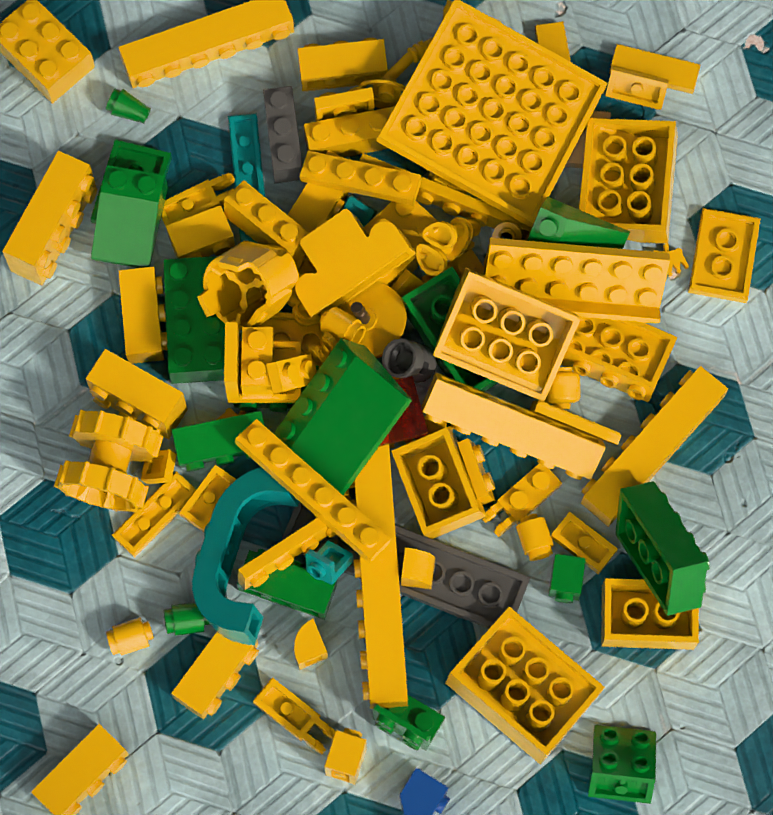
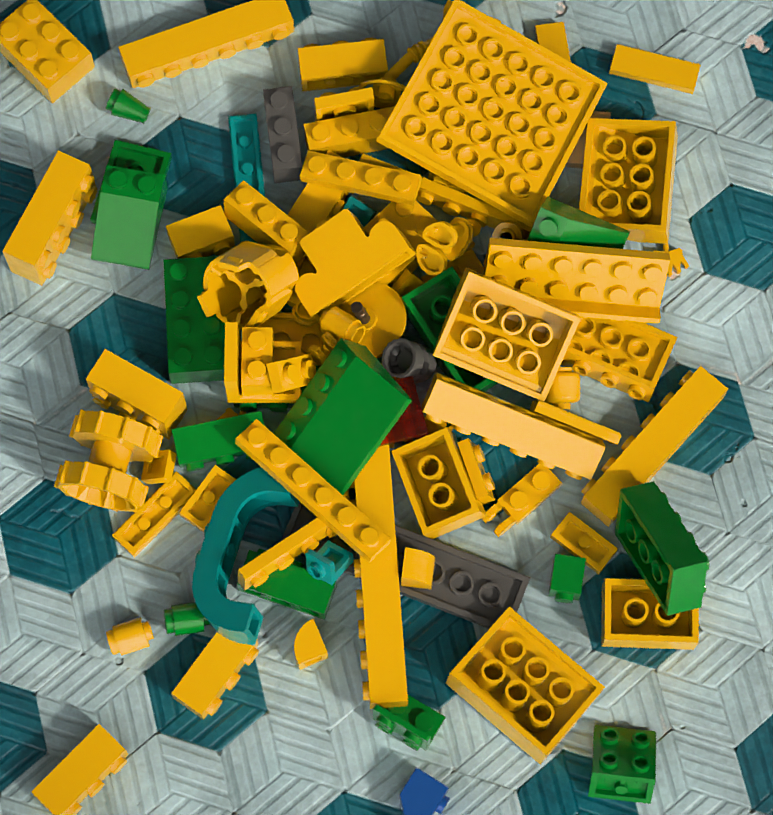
yellow brick [118,267,168,364] -> none
yellow hinge [161,173,235,226] -> none
yellow hinge [252,677,336,755] -> none
yellow brick [324,728,367,785] -> none
yellow brick [516,514,554,561] -> none
yellow plate [605,66,669,110] -> none
yellow tile [688,208,761,303] -> none

